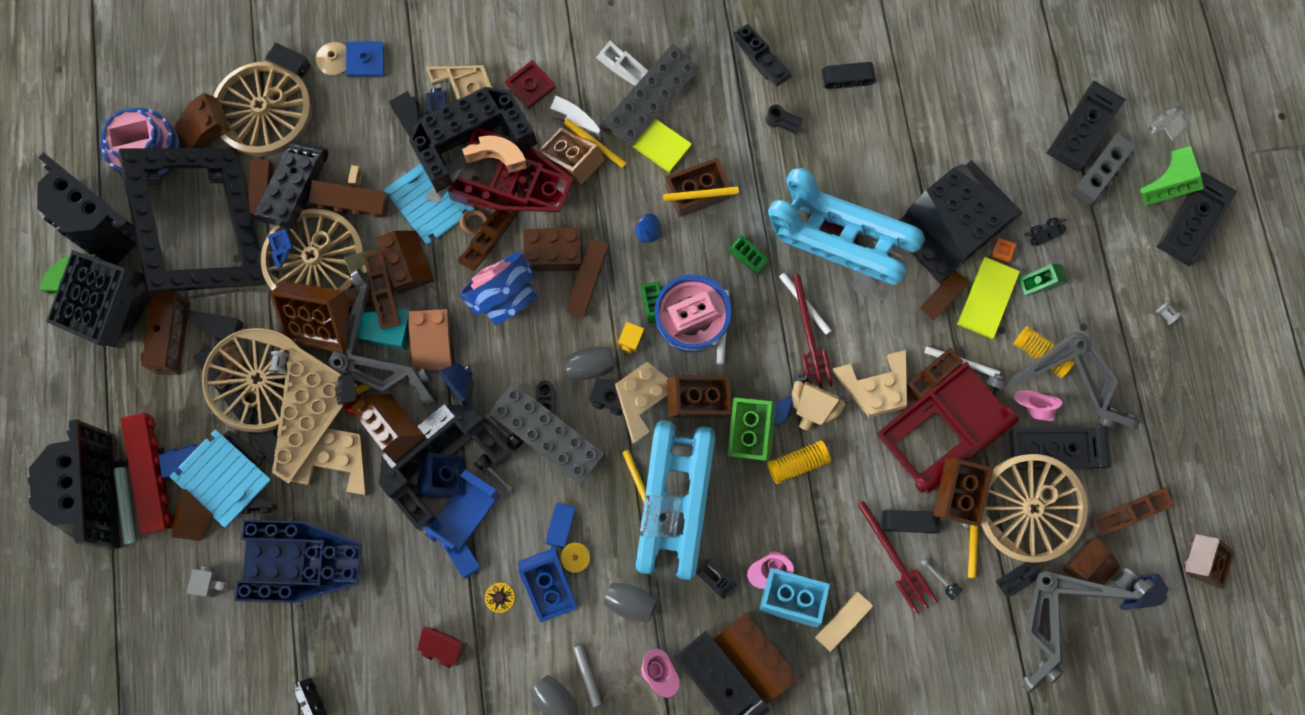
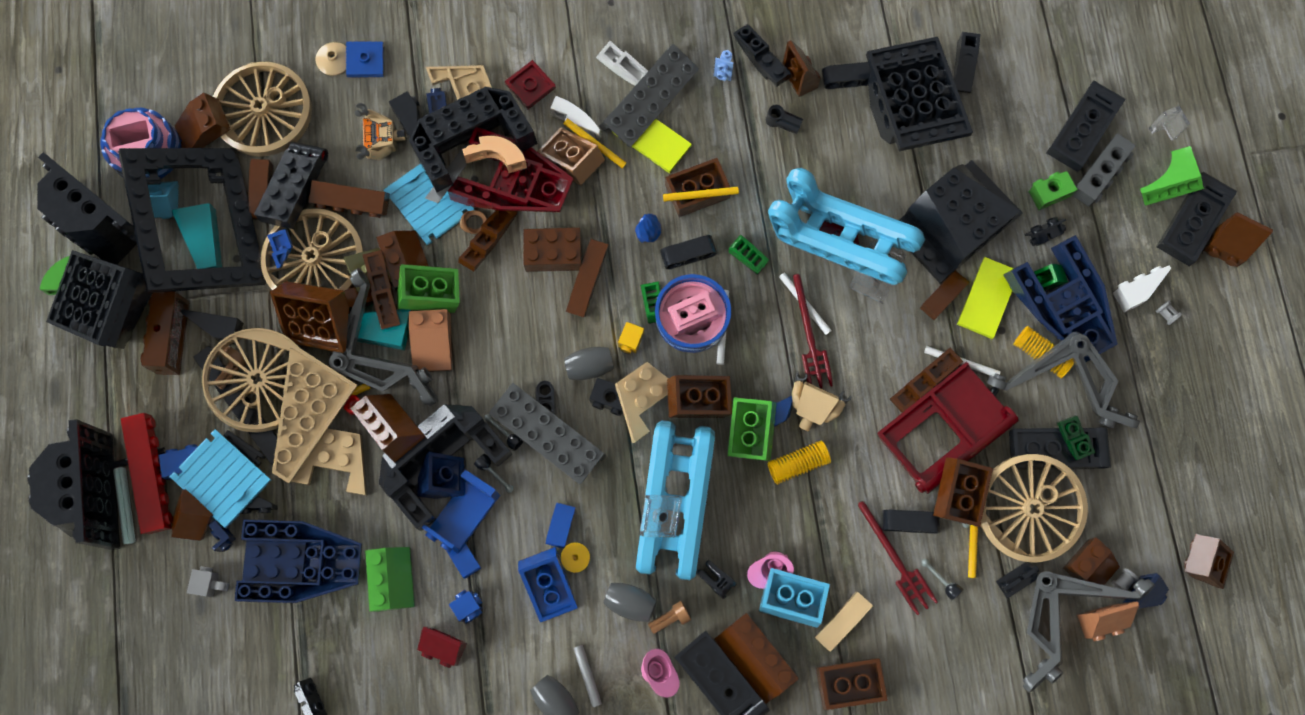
black hinge [265,42,311,78] -> none
light grey bush [268,351,289,374] -> none
black rock [335,371,358,406] -> none
tan tile [348,165,363,188] -> none
dark blue slope [438,363,474,406] -> none
piece [459,252,538,325] -> none
piece [485,583,515,613] -> none
yellow piece [622,450,646,502] -> none
tan wing [832,350,907,418] -> none
orange plate [991,237,1016,263] -> none
bright pink piece [1014,390,1062,421] -> none
reddish brown slope [1091,487,1175,537] -> none
none -> medium azure slope [148,181,179,219]
none -> teal slope [172,203,222,269]
none -> dark blue bracket [209,520,236,552]
none -> torso [355,103,406,160]
none -> bright green slope [365,547,415,612]
none -> bright green slope [397,264,460,313]
none -> blue brick [449,590,483,624]
none -> medium nougat piece [648,601,691,634]
none -> black beam [660,235,717,269]
none -> light blue hinge [714,50,733,81]
none -> reddish brown slope [783,40,821,97]
none -> reddish brown brick [816,658,888,710]
none -> black wedge [866,36,973,152]
none -> black slope [954,32,981,93]
none -> dark blue wedge [1003,235,1118,363]
none -> bright green brick [1028,171,1077,210]
none -> dark green slope [1057,415,1095,460]
none -> nougat slope [1077,601,1139,641]
none -> white slope [1113,266,1171,313]
none -> reddish brown slope [1203,212,1273,267]

